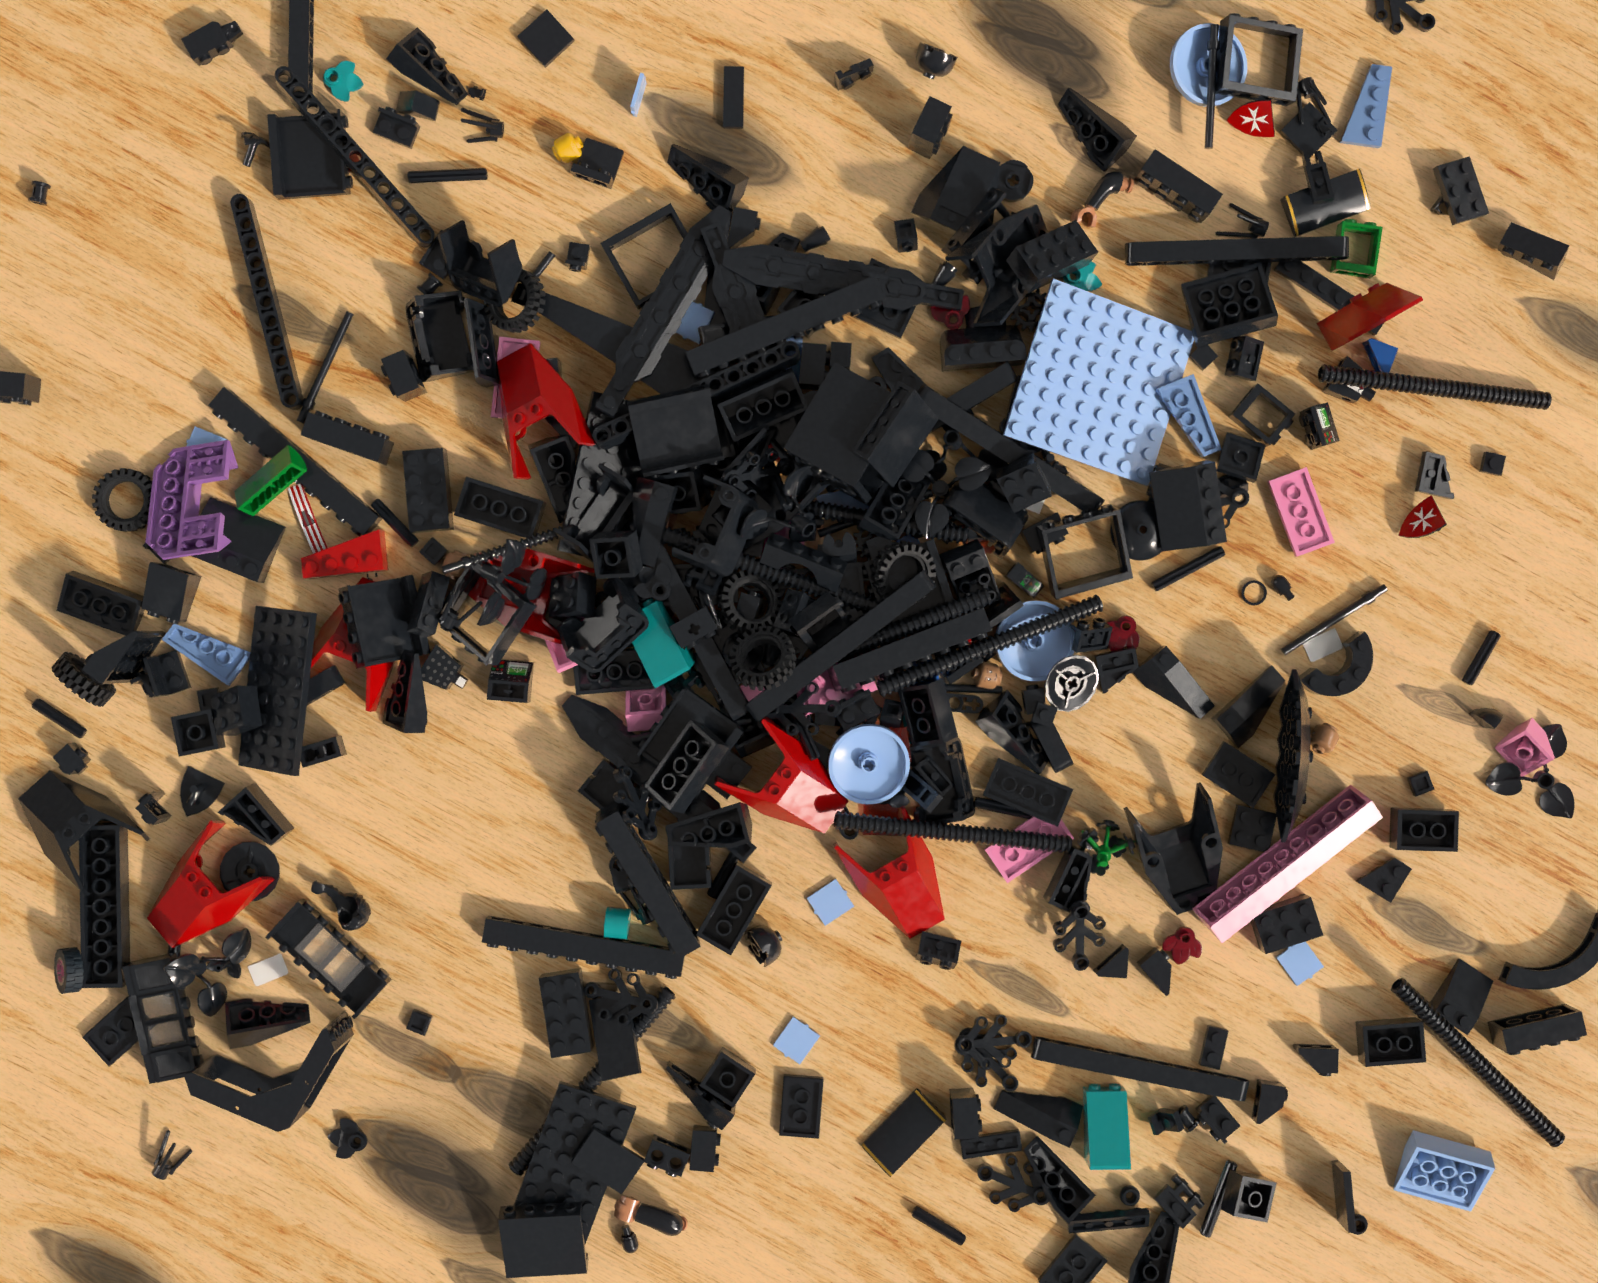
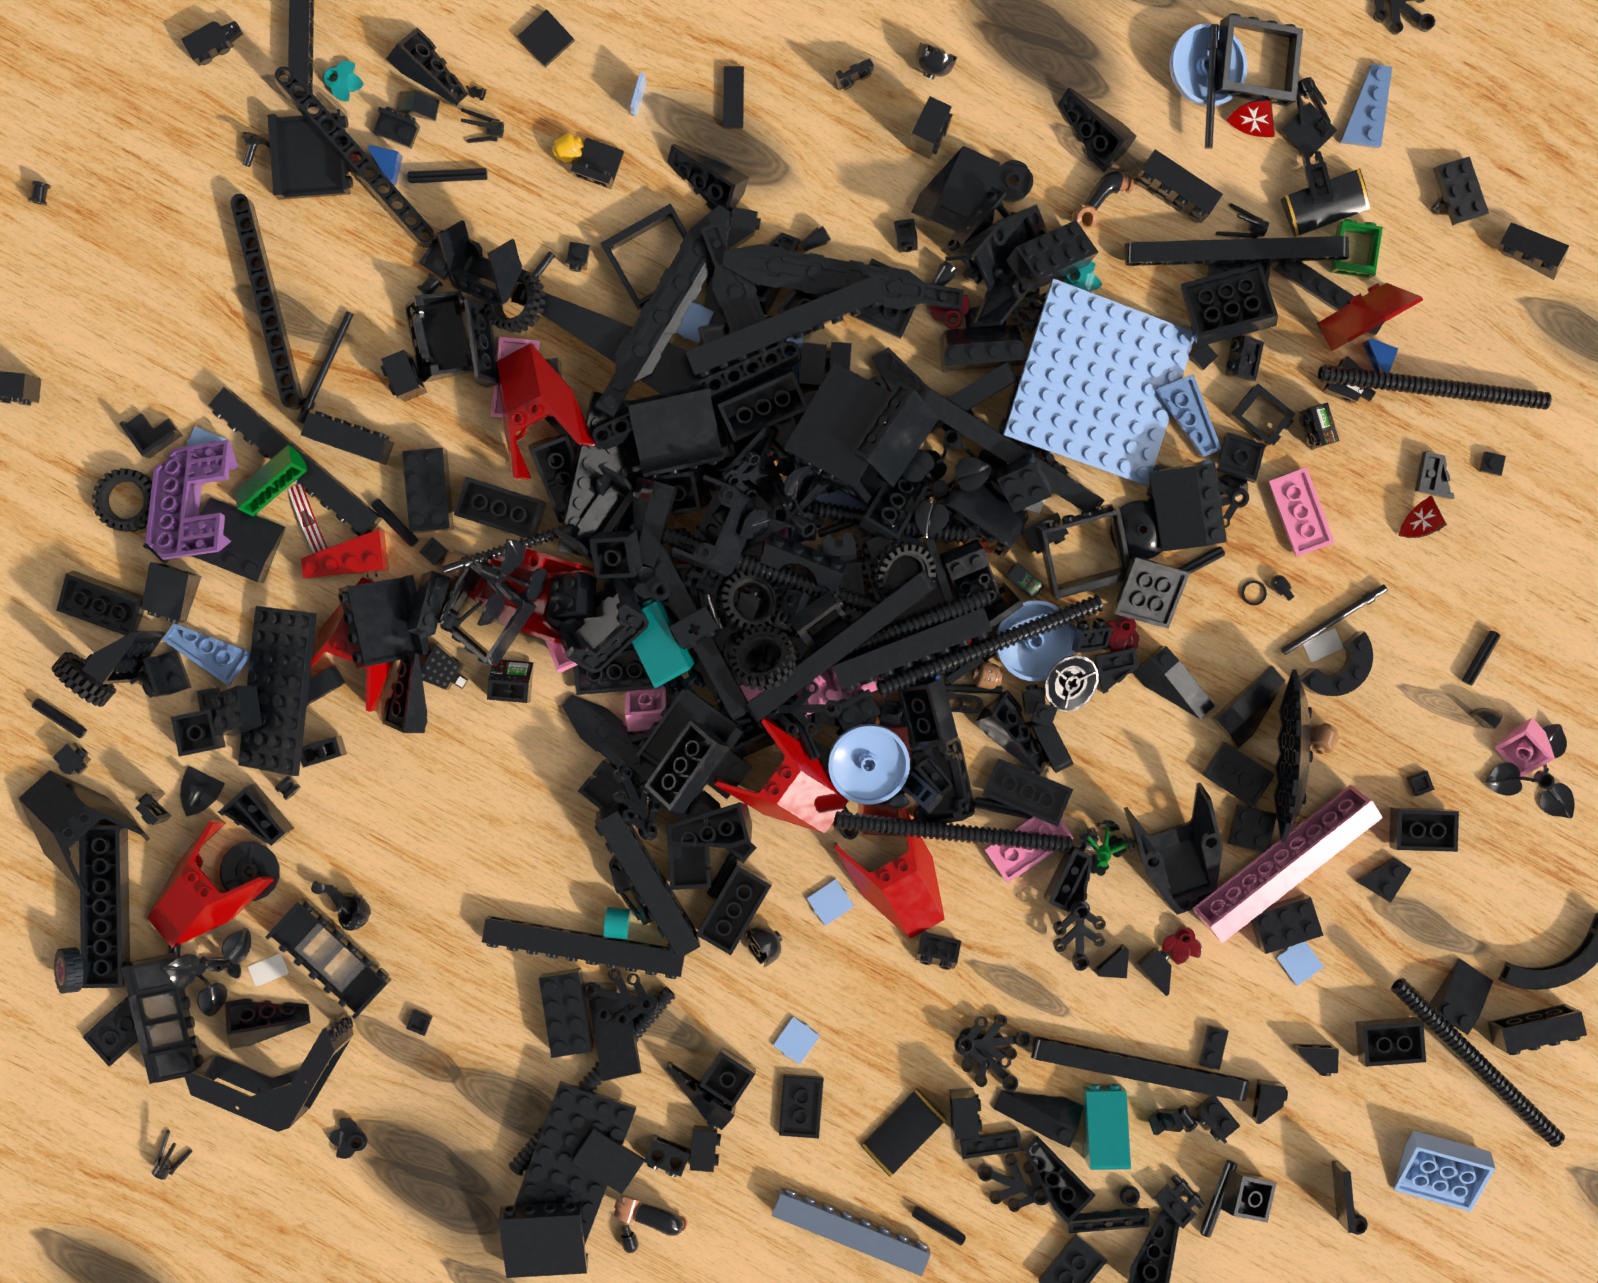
none -> black panel [119,413,183,458]
none -> black wheel [275,775,301,801]
none -> blue slope [367,145,402,185]
none -> sand blue brick [772,1188,931,1276]
none -> plate [1112,556,1190,629]

